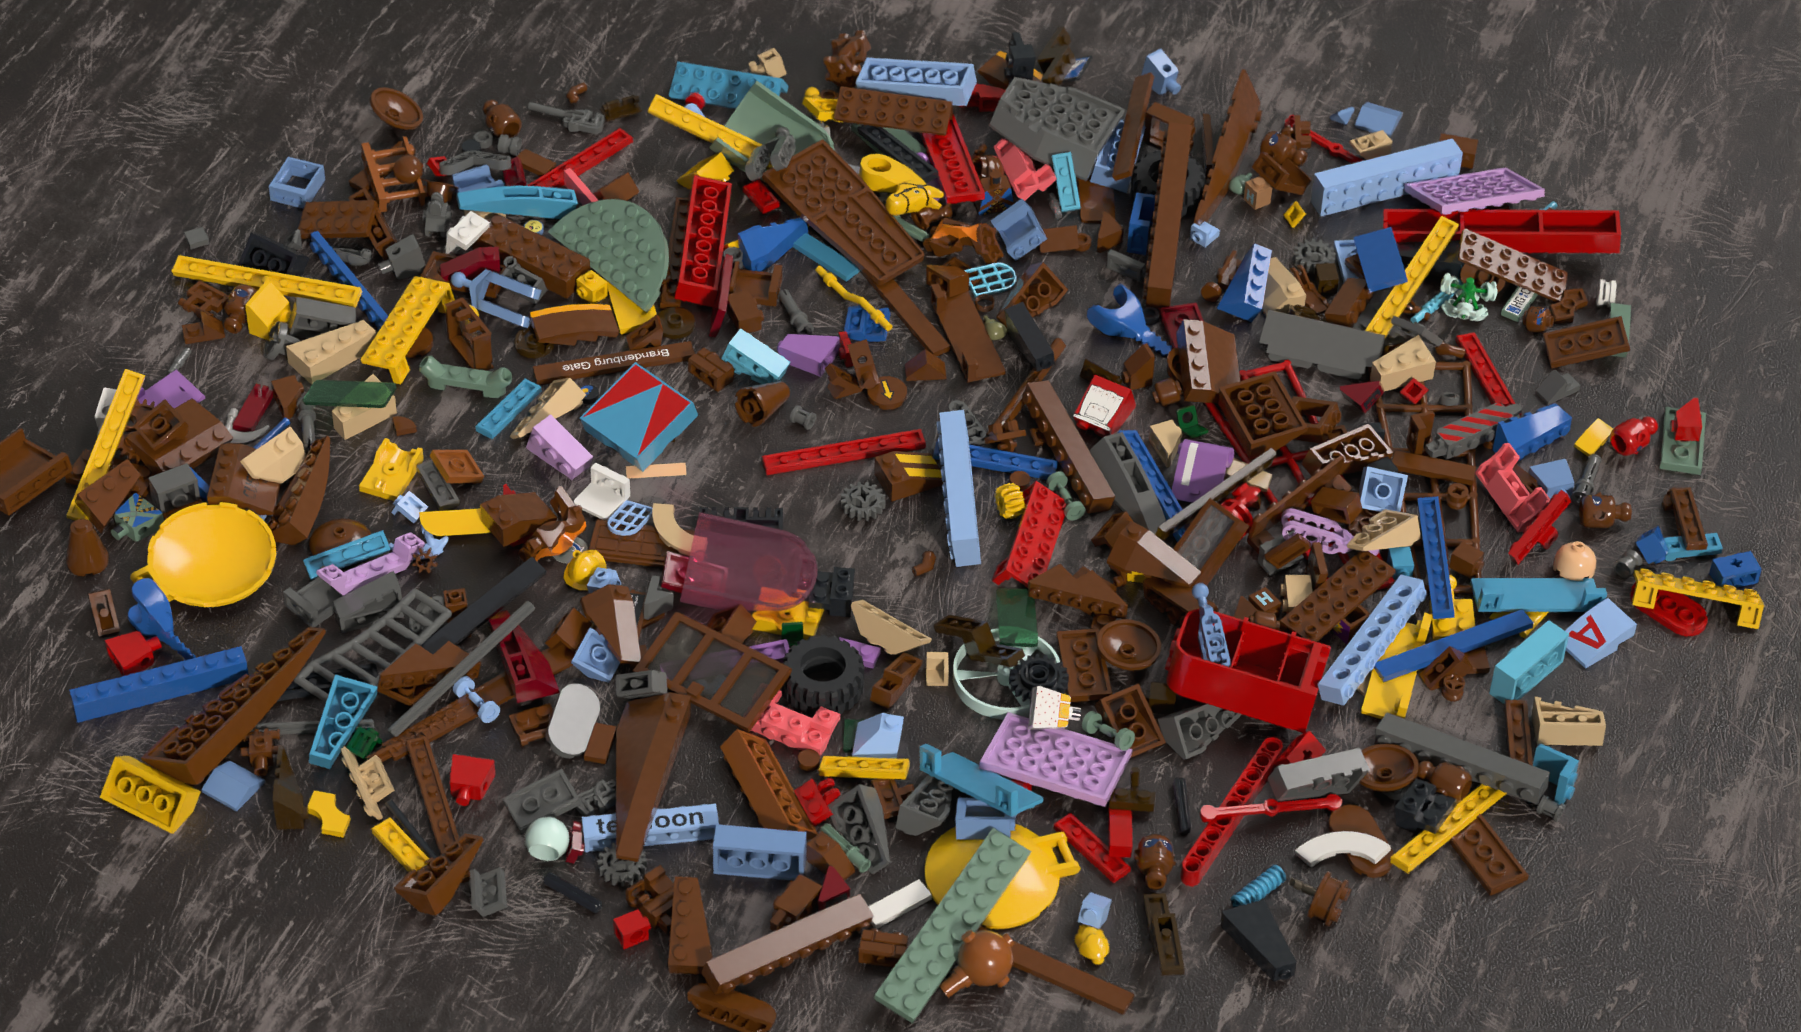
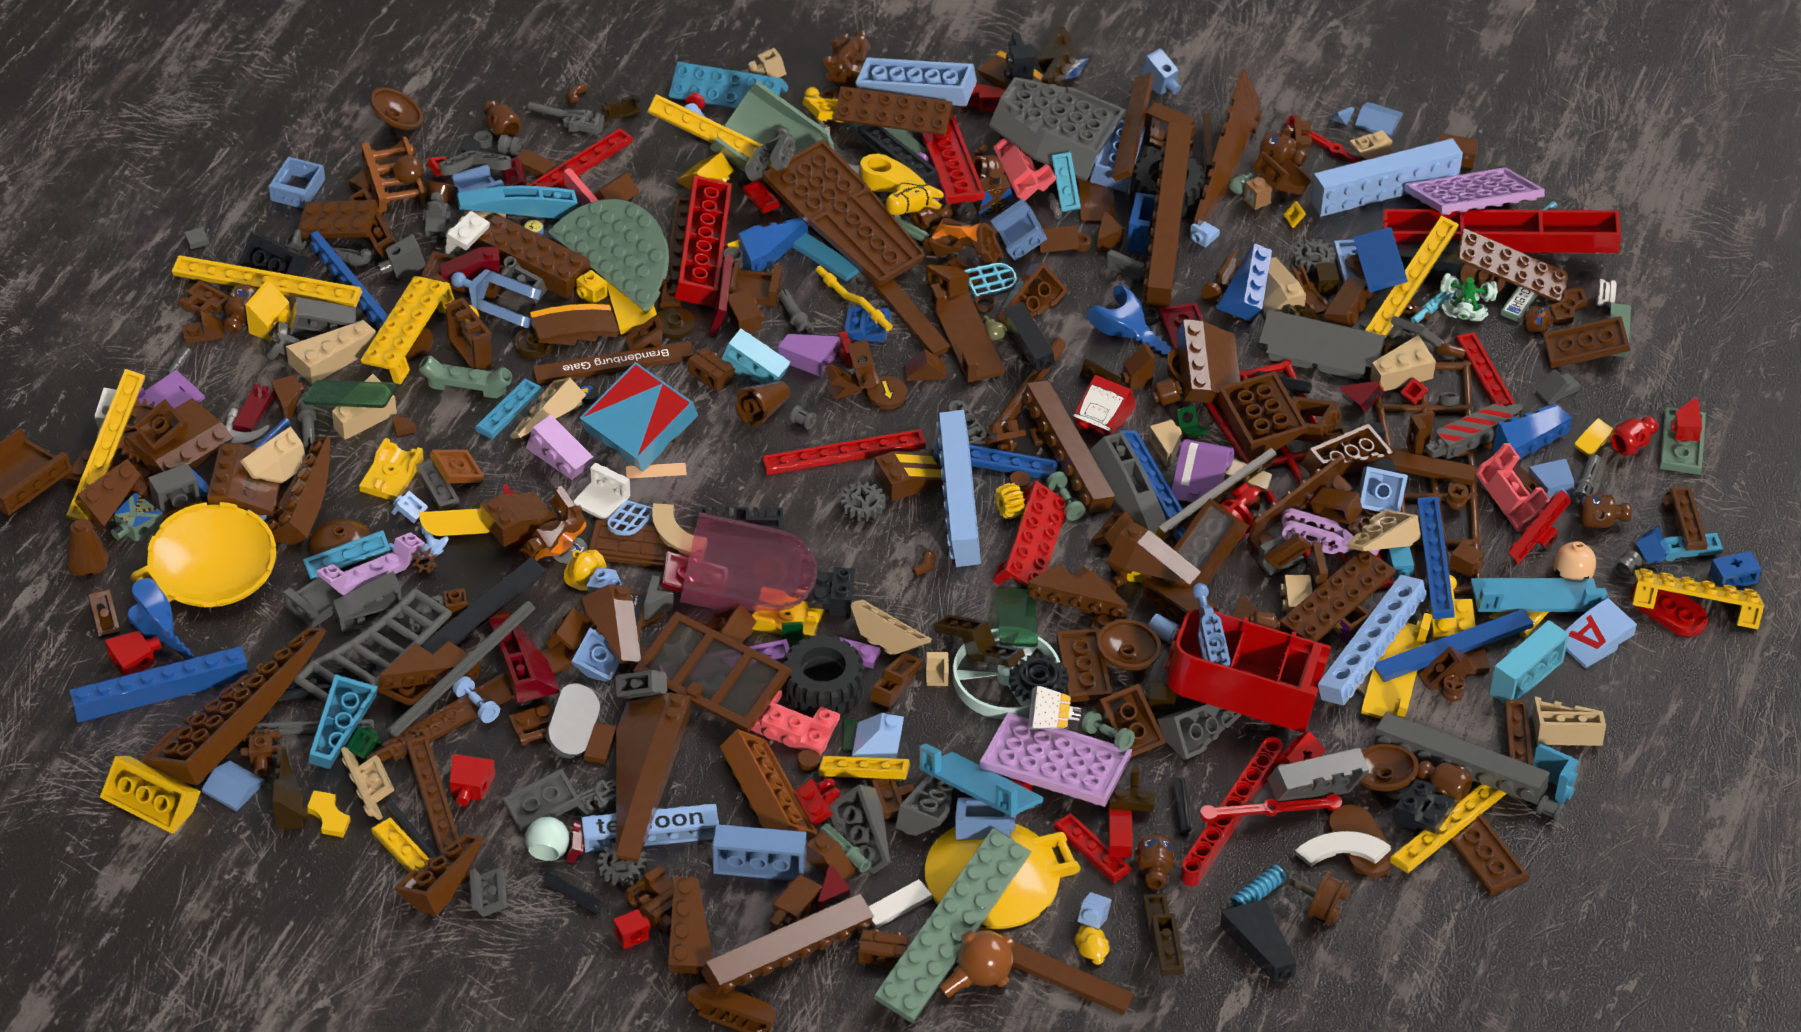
reddish brown brick [1248,587,1281,619] -> none
none -> light blue brick [1148,614,1180,644]
none -> black axle [1255,371,1313,394]

